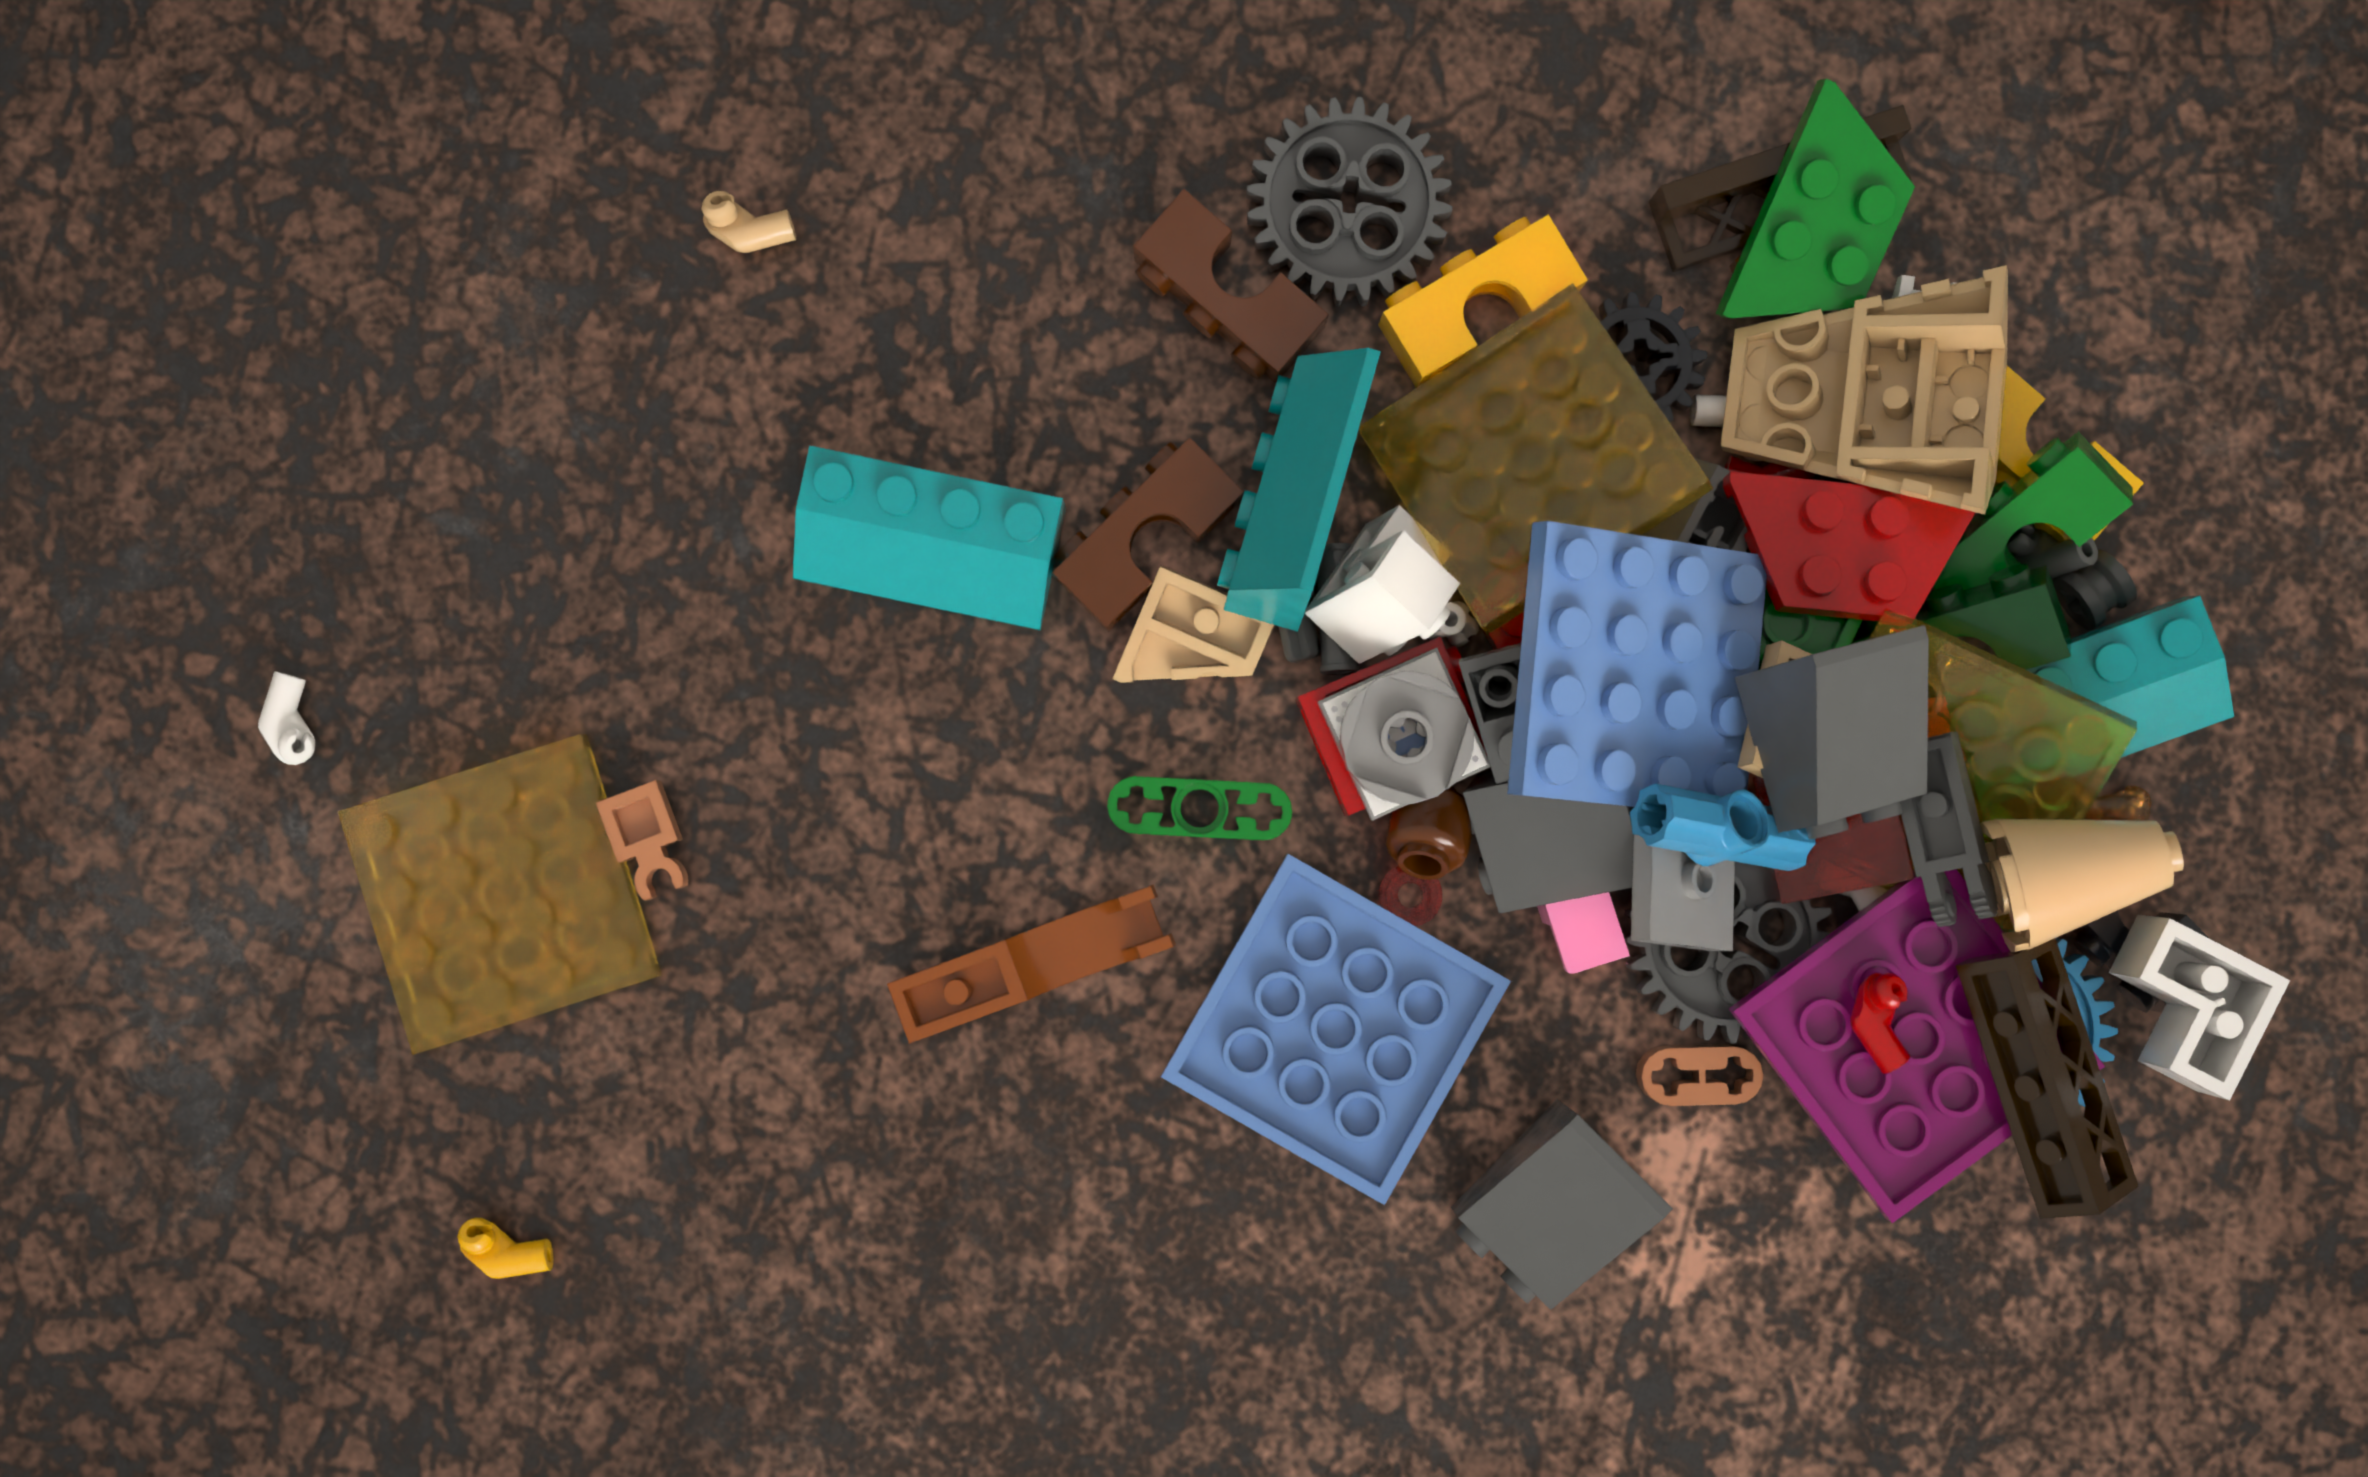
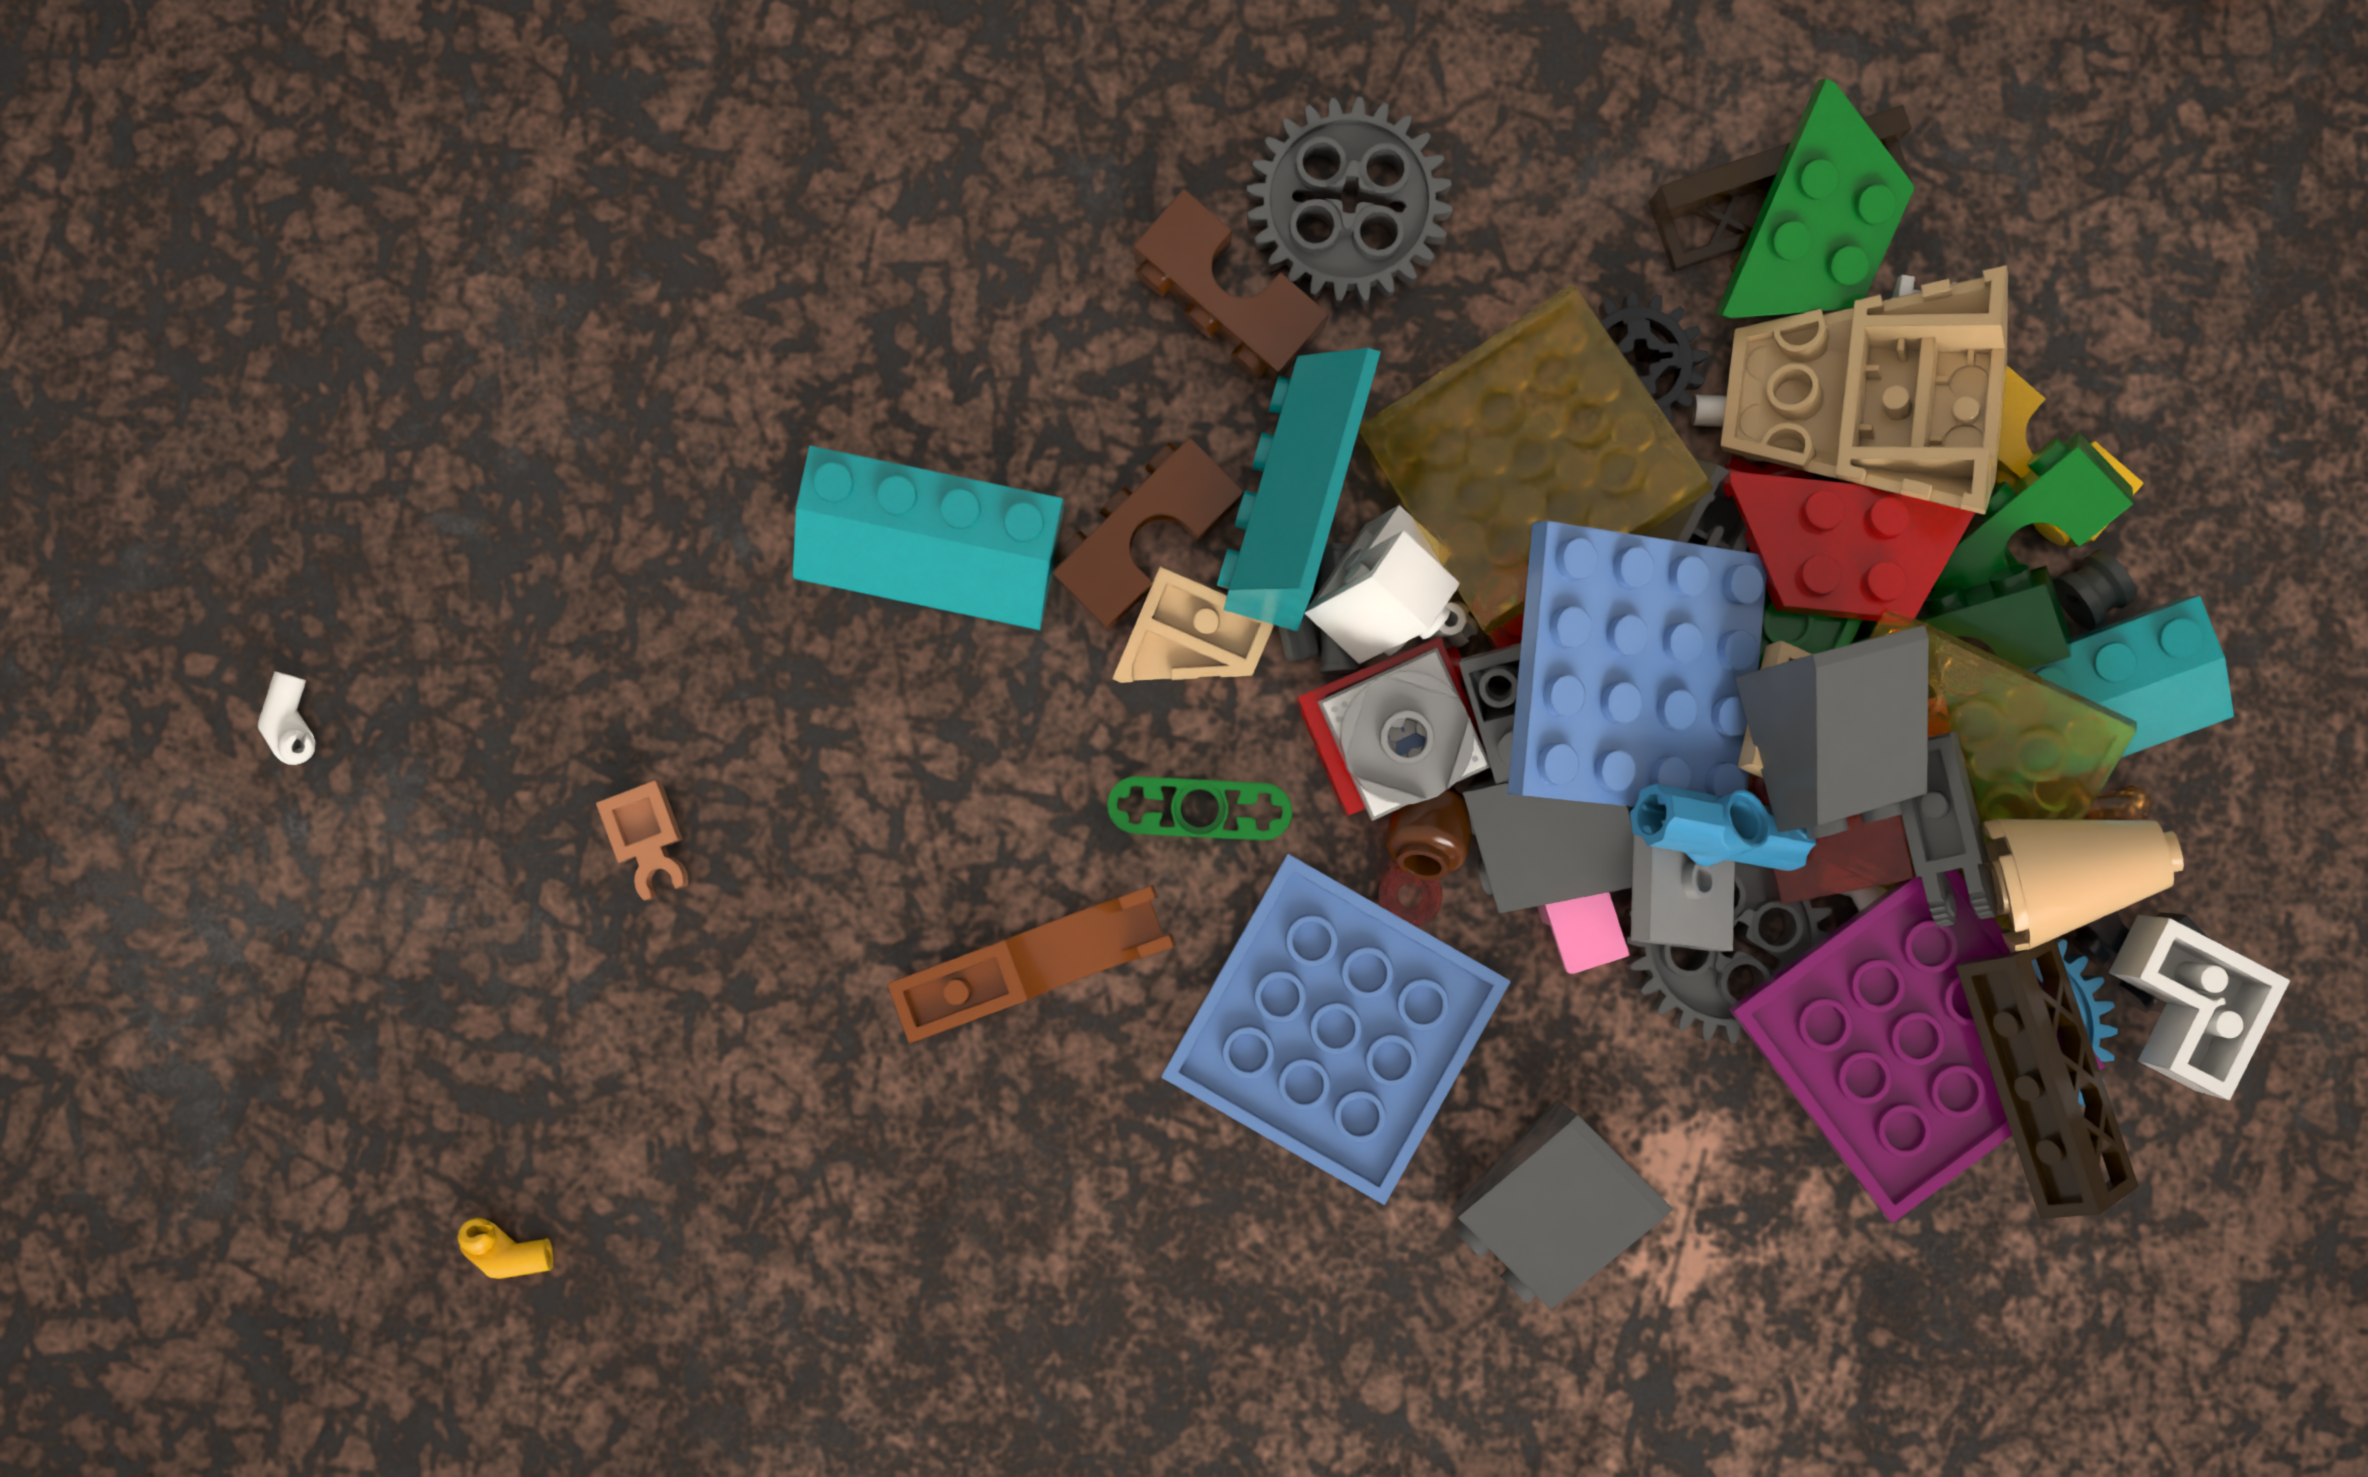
clear yellow plate [337,734,662,1055] -> none
tan arm [701,191,796,253] -> none
yellow arch [1378,214,1588,389] -> none
nougat beam [1636,1044,1763,1106] -> none
red arm [1850,973,1911,1074] -> none
dark grey arm [2007,524,2098,579] -> none

